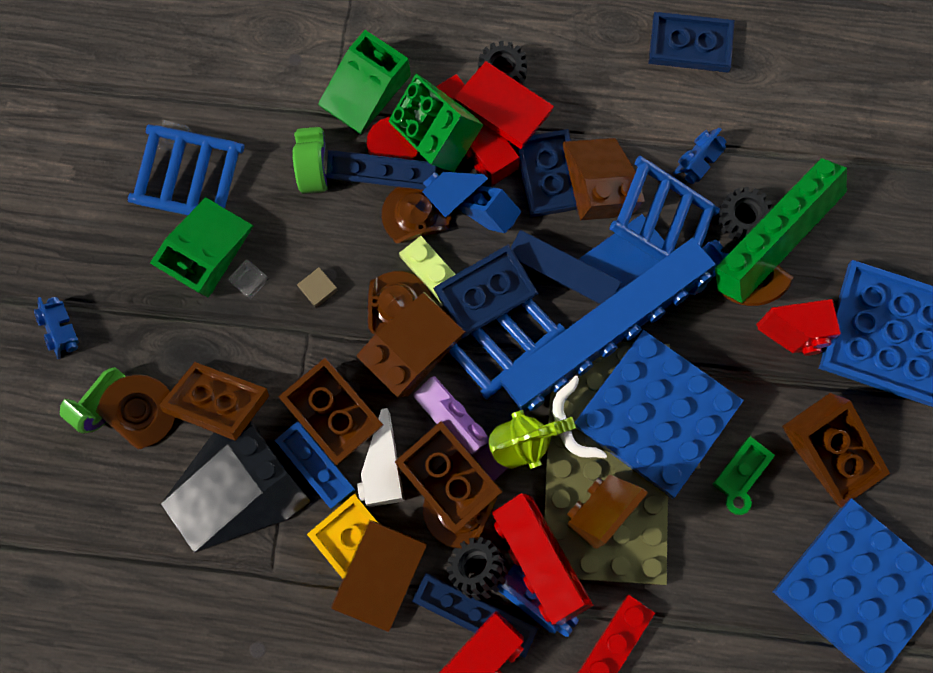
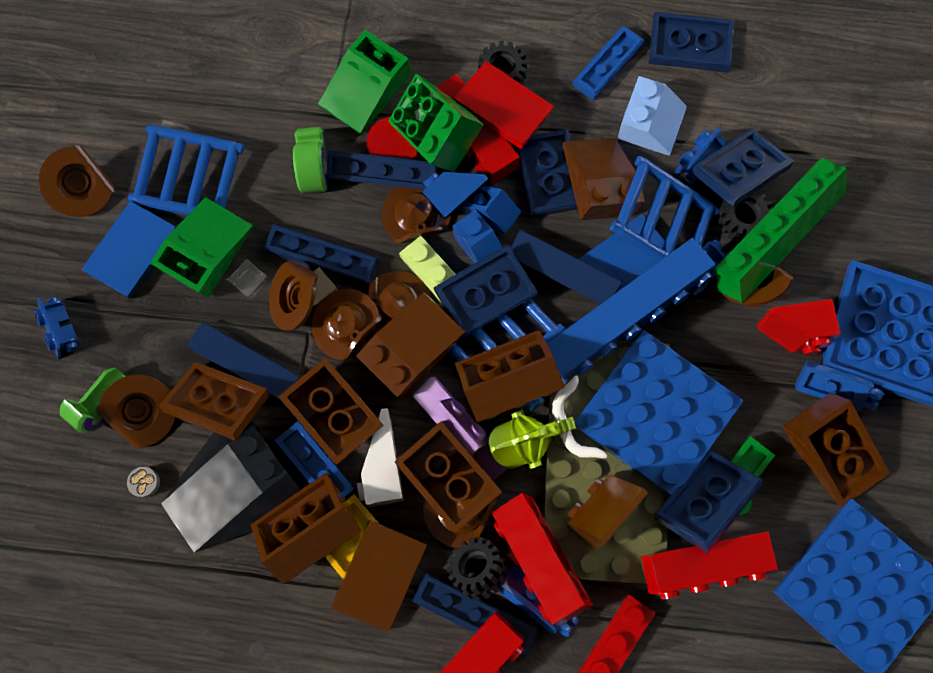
none -> reddish brown hat [39,145,115,217]
none -> blue tile [81,201,176,299]
none -> tile [127,467,160,498]
none -> dark blue tile [186,322,300,401]
none -> reddish brown slope [251,472,361,584]
none -> dark blue tile [263,224,379,286]
none -> reddish brown hat [269,262,318,331]
none -> reddish brown hat [312,289,381,362]
none -> blue slope [453,209,503,263]
none -> reddish brown slope [455,330,565,422]
none -> blue tile [572,25,644,101]
none -> light blue slope [617,76,687,156]
none -> red brick [641,531,778,599]
none -> dark blue tile [654,449,762,554]
none -> dark blue tile [692,129,794,206]
none -> blue hinge [795,360,884,411]

